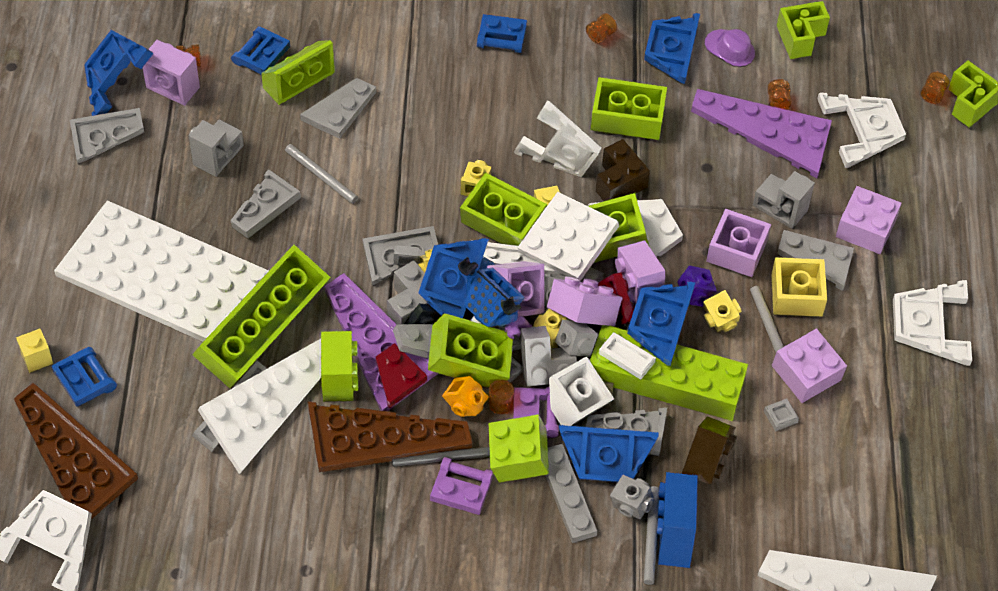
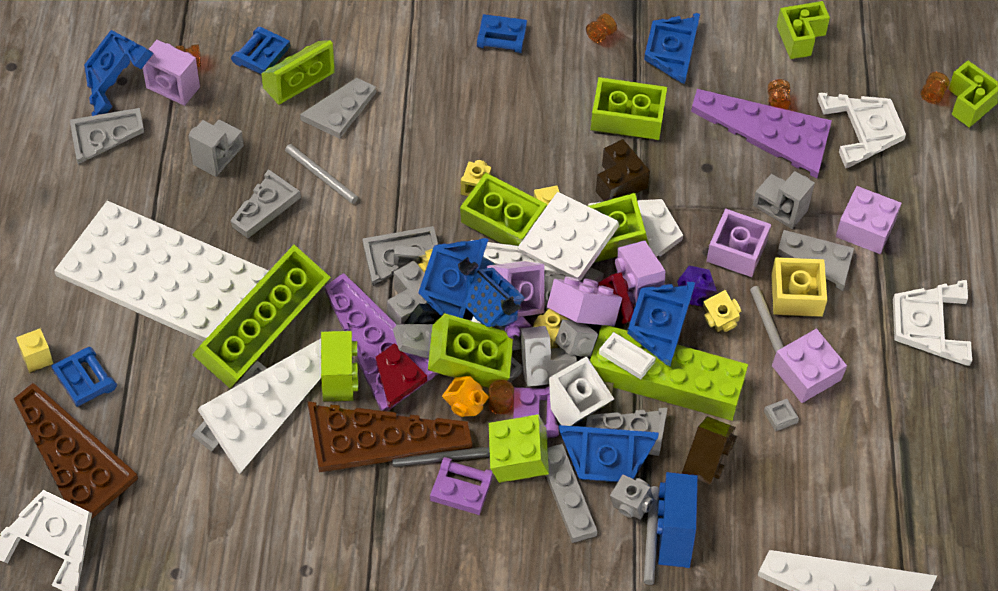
white wing [514,100,601,177] -> none
medium lavender piece [705,29,755,67] -> none

